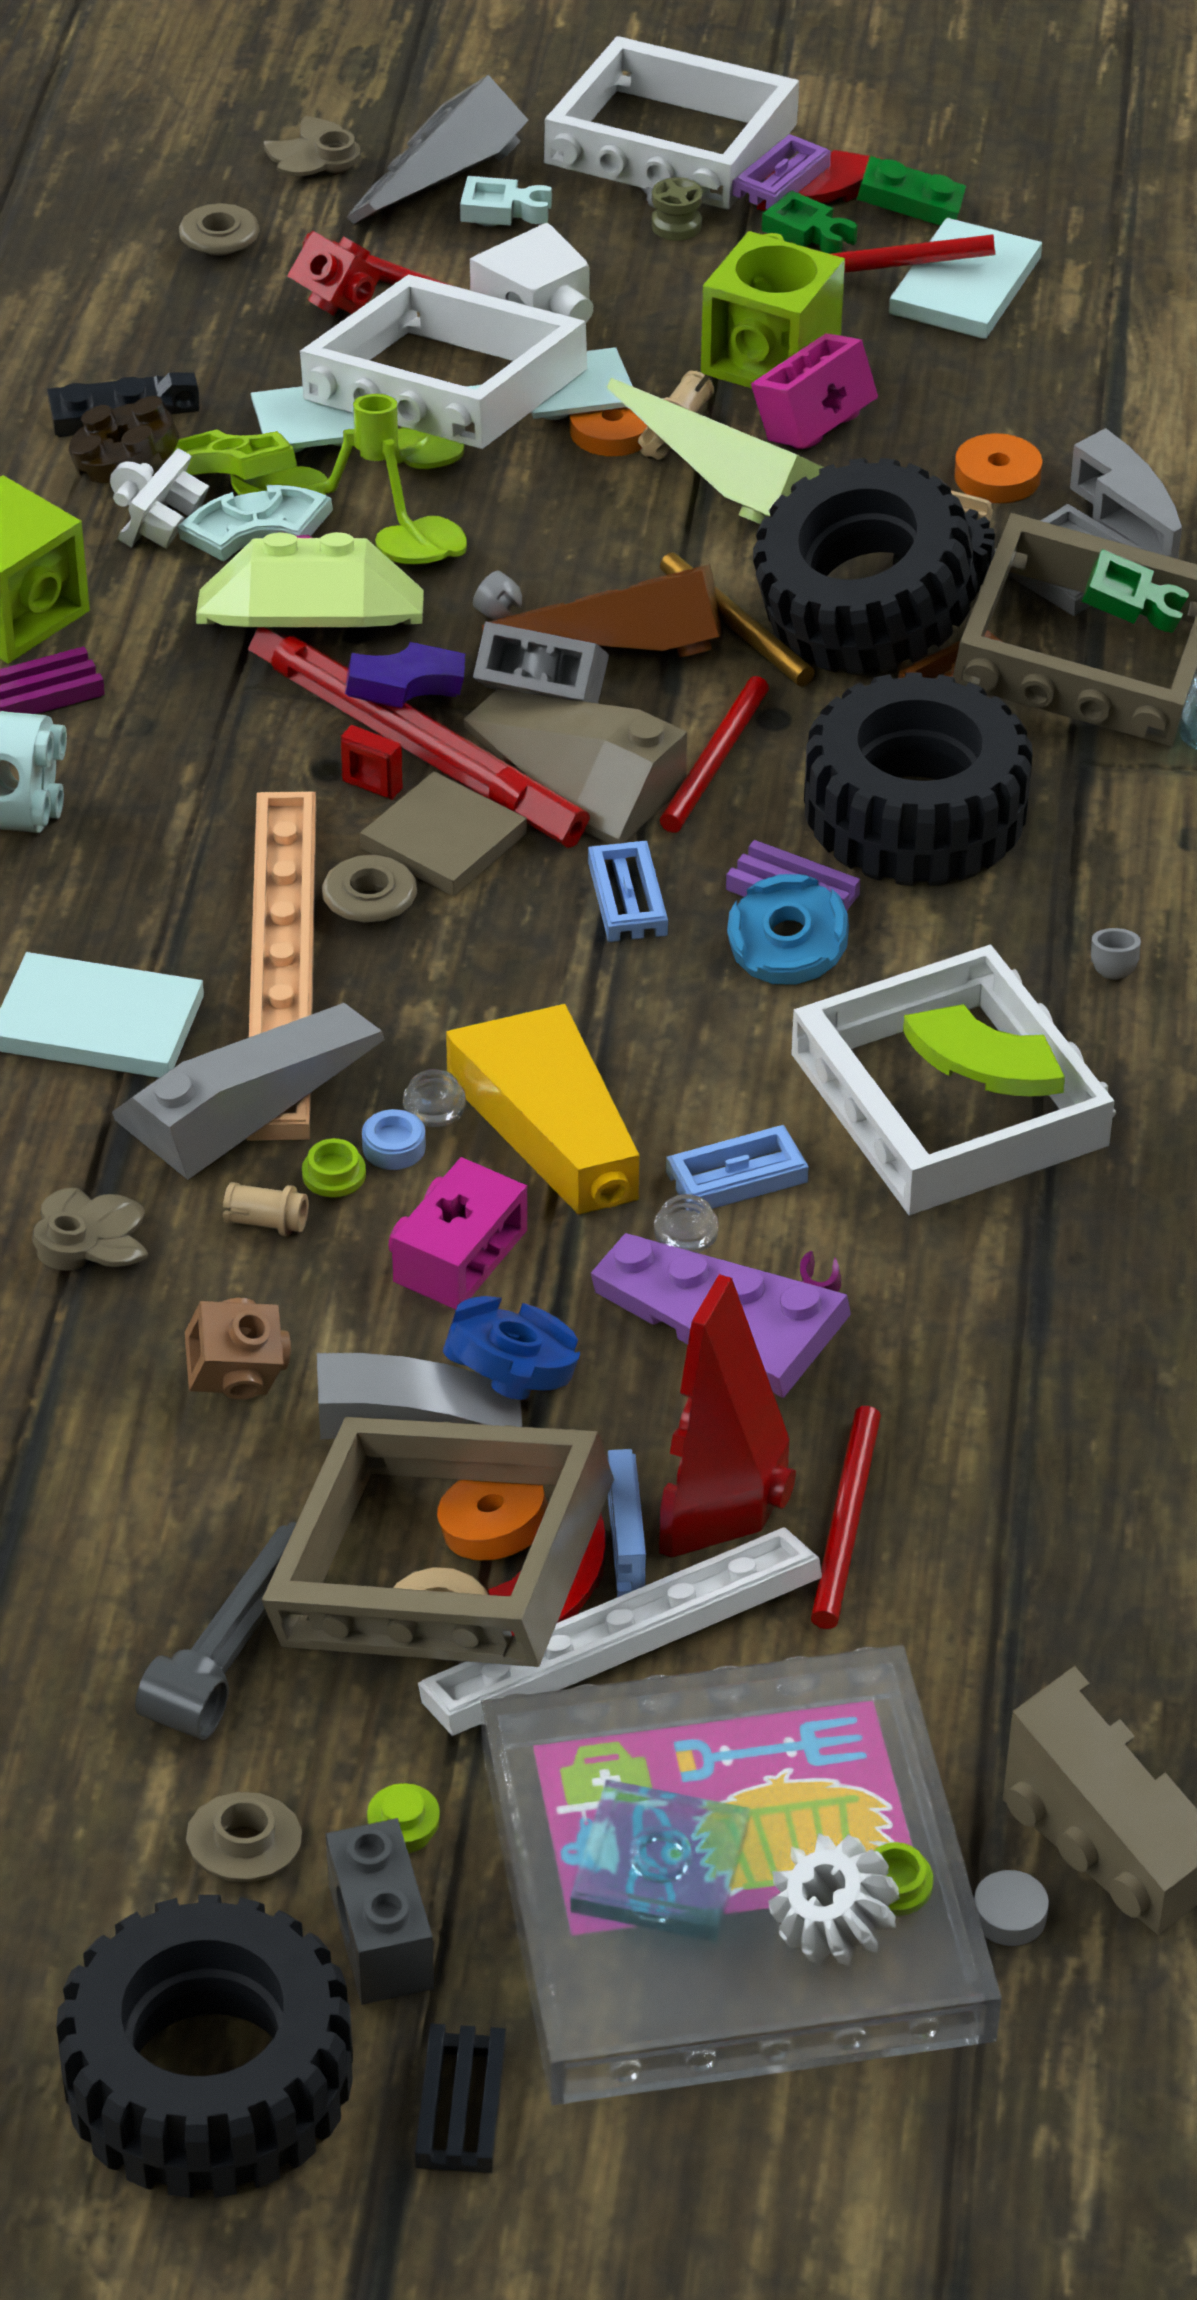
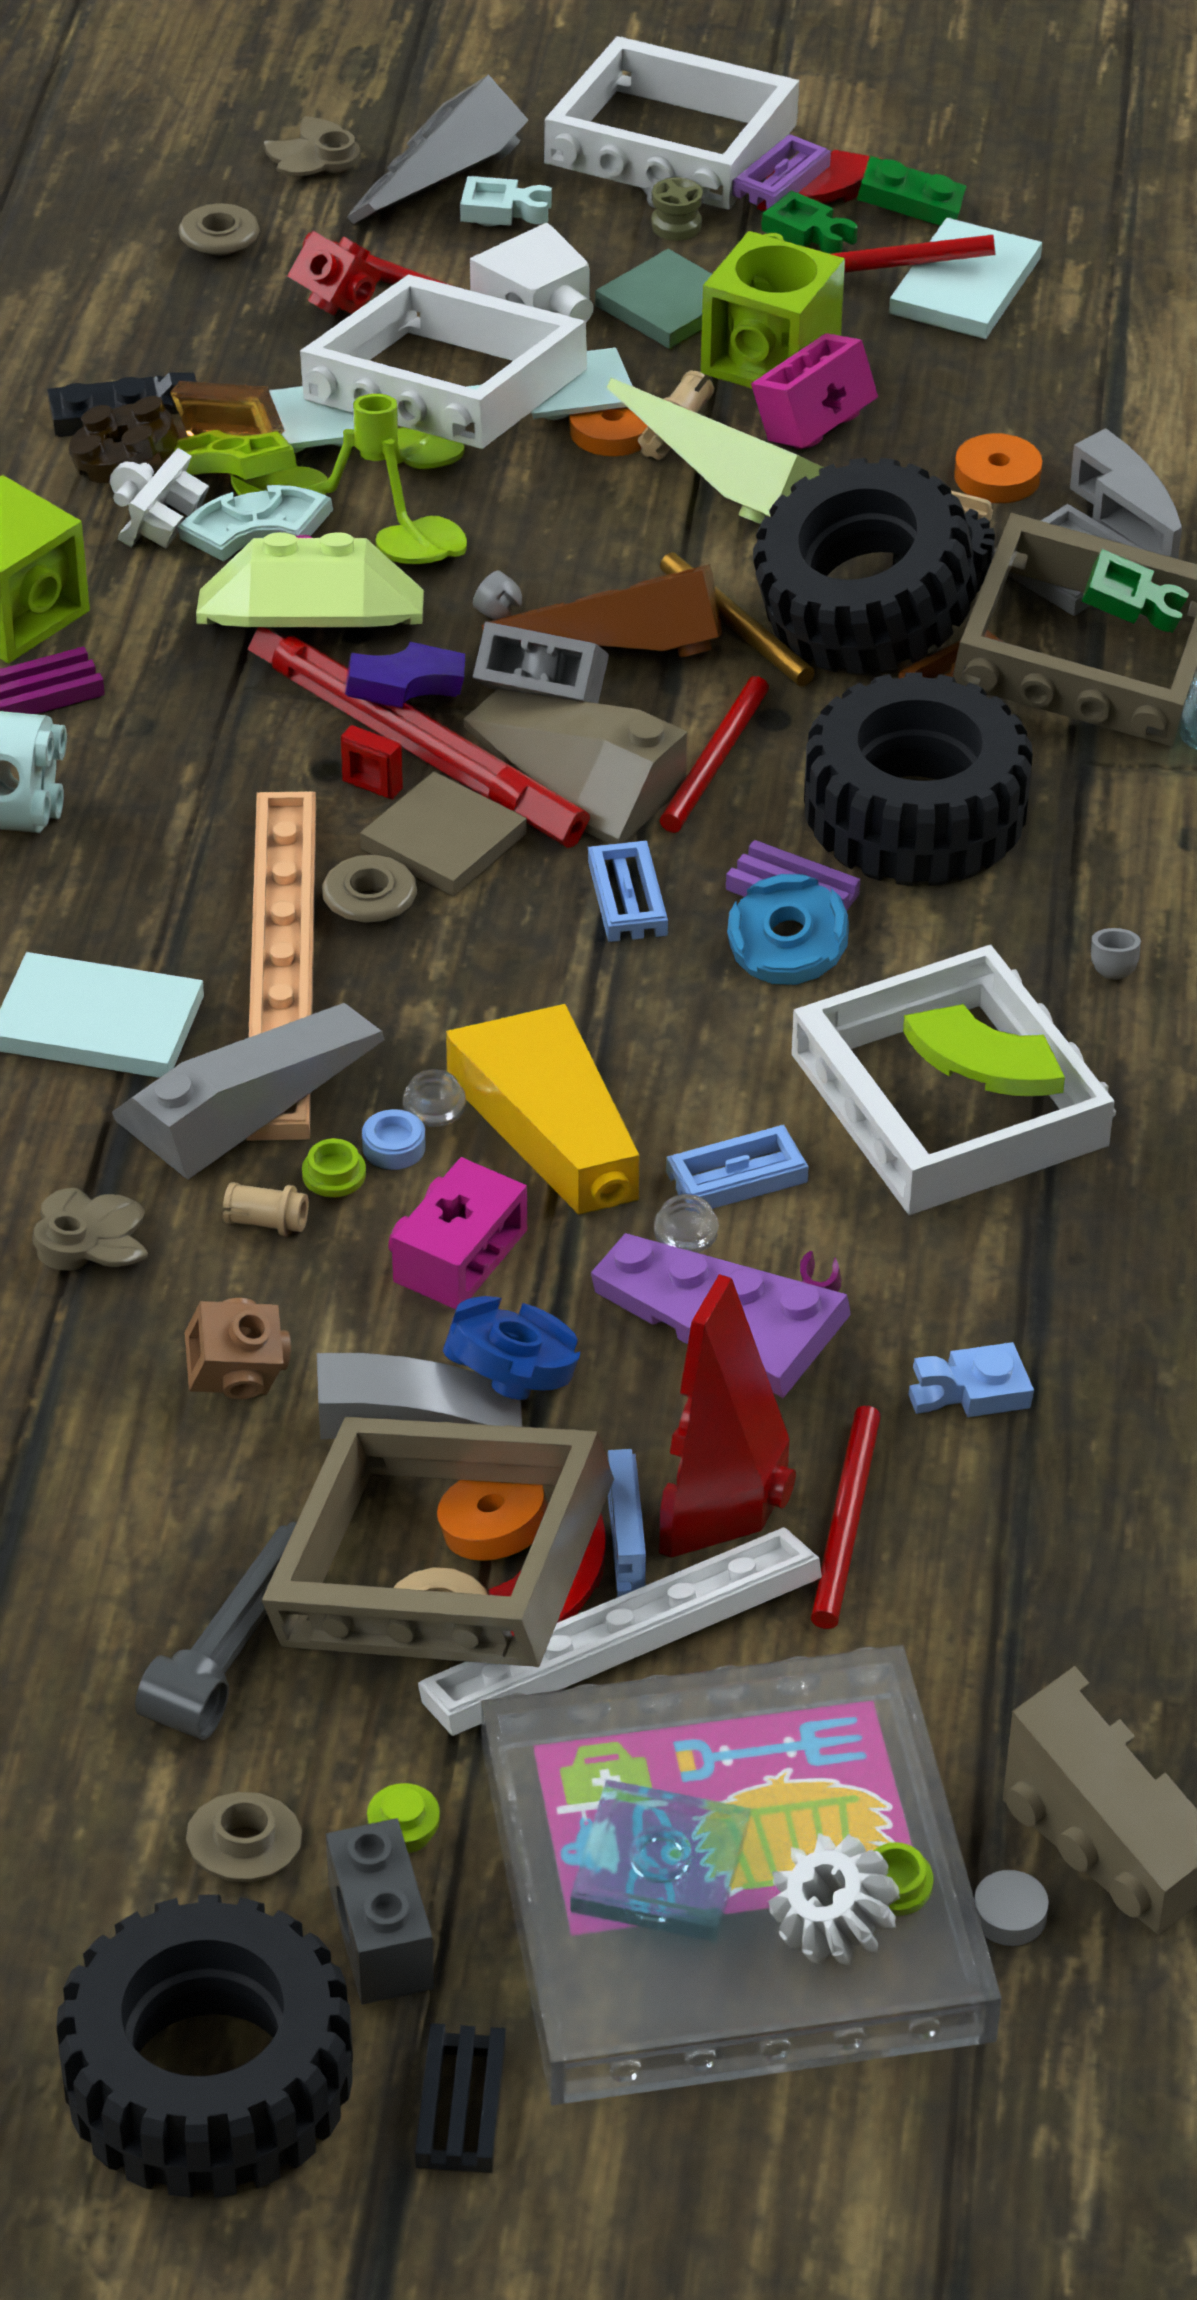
none -> clear orange tile [170,381,285,436]
none -> sand green tile [595,249,712,349]
none -> light blue plate [908,1342,1034,1417]

